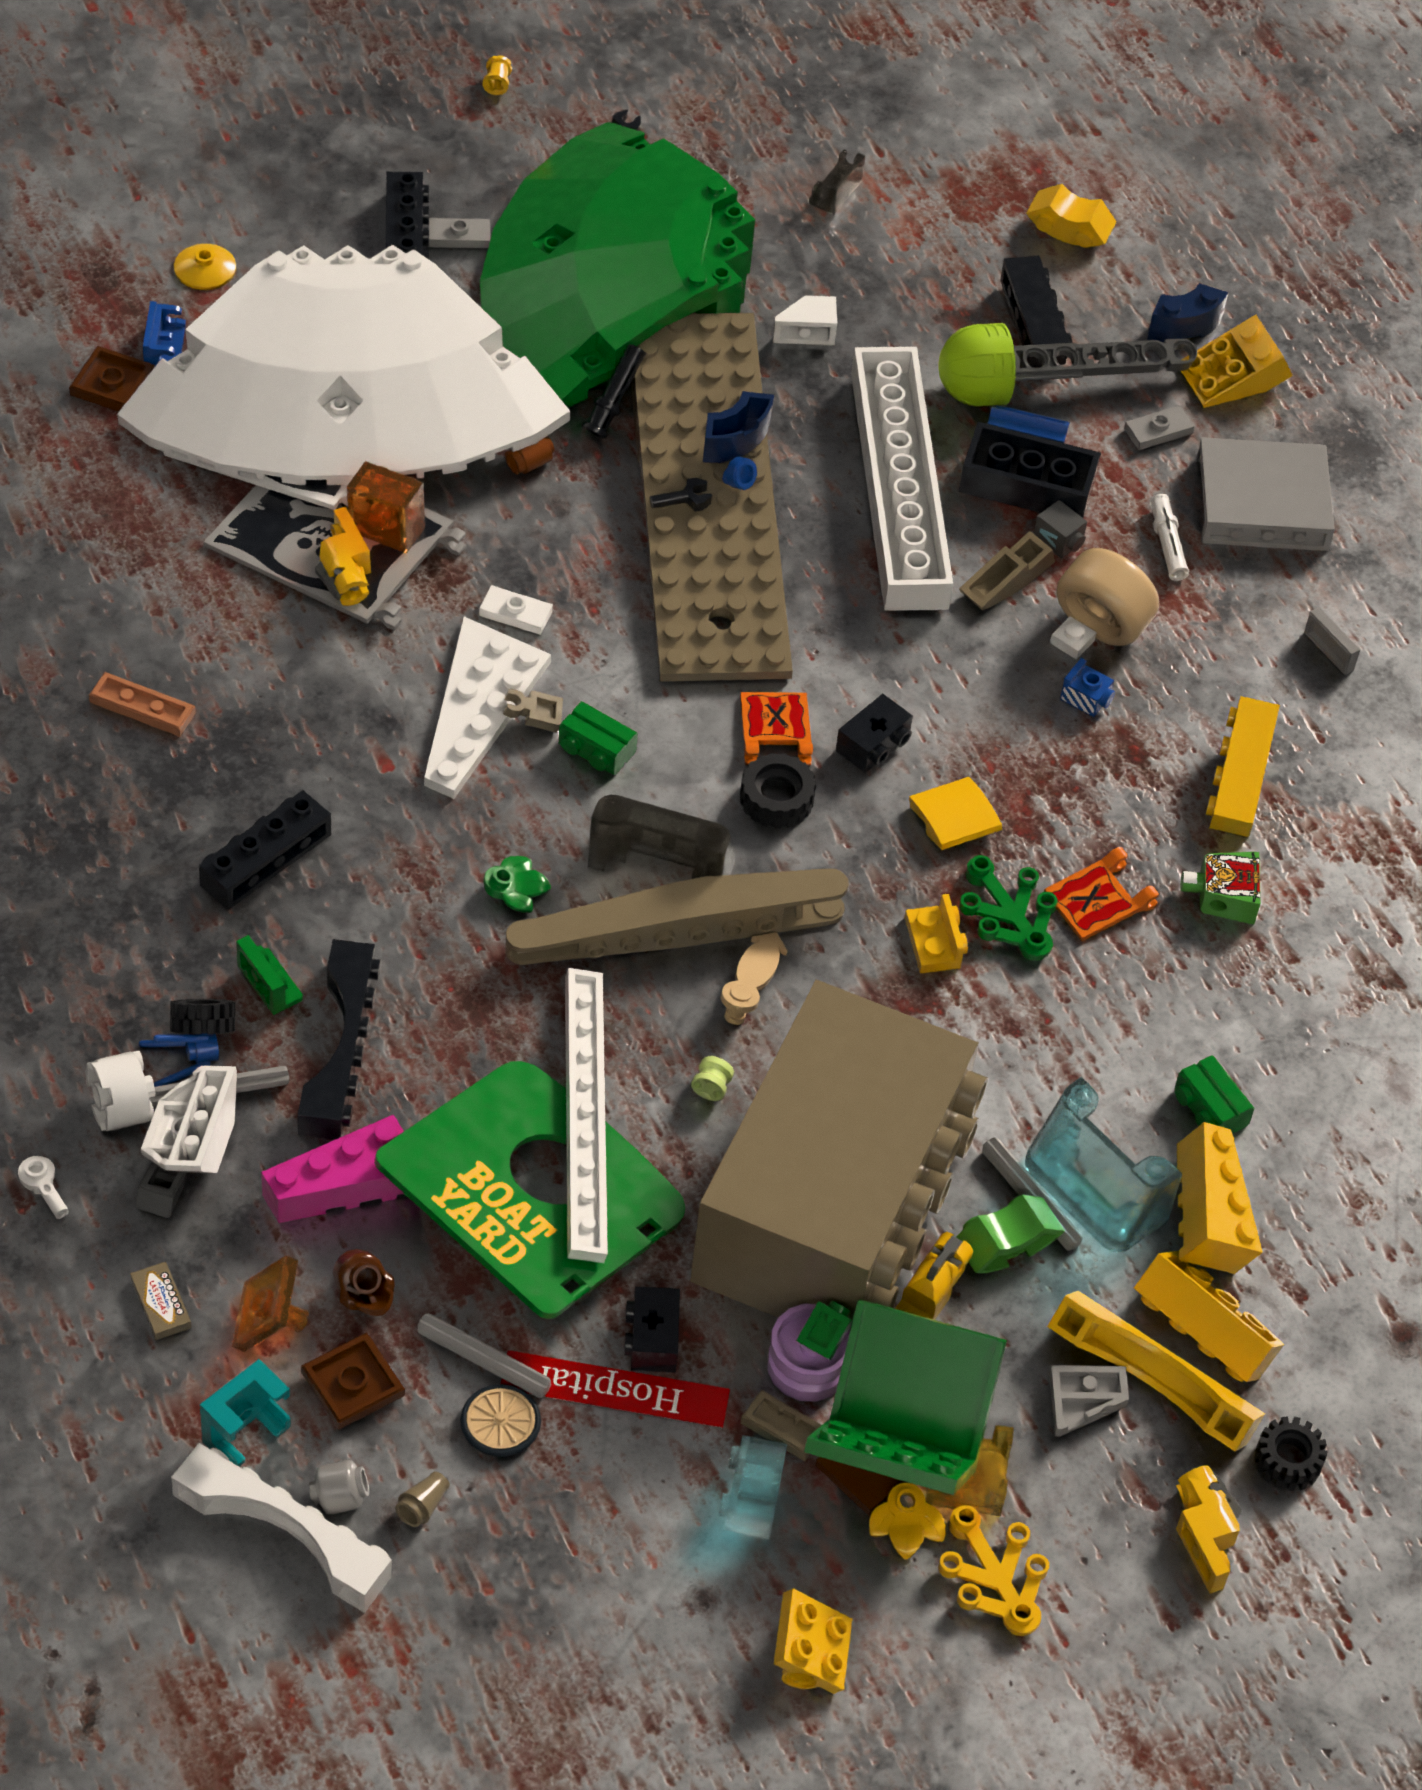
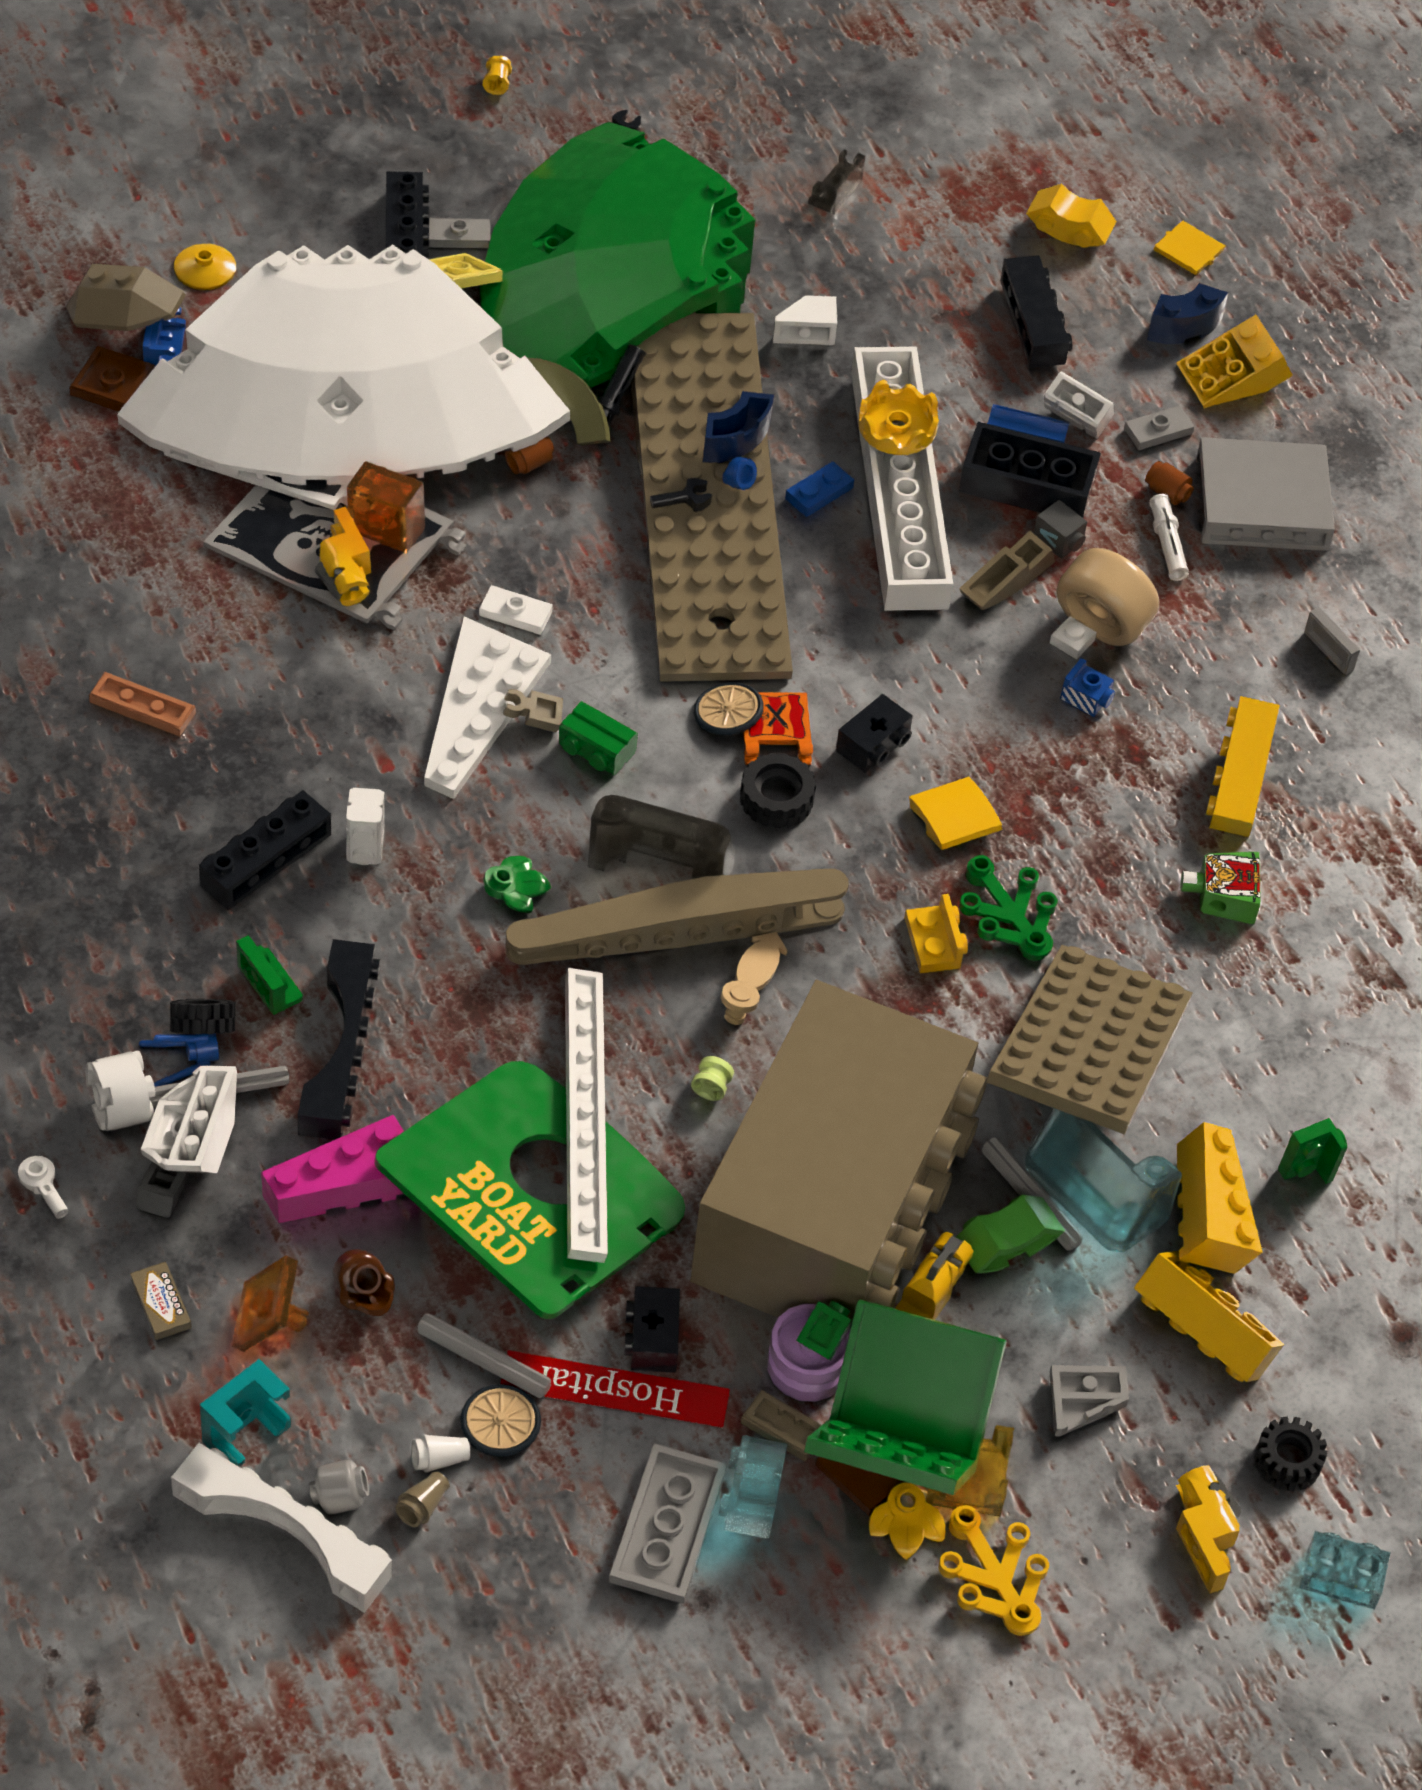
reddish brown plate [301,1332,405,1430] -> none
yellow plate [773,1588,852,1694] -> none
piece [938,323,1197,406] -> none
orange flag [1044,847,1159,941] -> none
yellow arch [1047,1291,1265,1452] -> none
green brick [1174,1055,1255,1133] -> none
none -> dark tan wedge [66,264,186,331]
none -> white brick [346,788,384,865]
none -> white cone [411,1435,470,1473]
none -> light yellow tile [429,253,503,289]
none -> olive tile [527,358,611,446]
none -> light grey plate [609,1443,727,1604]
none -> tan wheel [693,682,764,735]
none -> blue plate [785,461,854,518]
none -> yellow plate [858,380,939,455]
none -> dark tan plate [986,945,1193,1135]
none -> white brick [1044,371,1114,439]
none -> dark orange brick [1145,461,1194,505]
none -> yellow piece [1154,221,1225,275]
none -> green bracket [1278,1118,1348,1184]
none -> clear light blue brick [1299,1531,1391,1610]

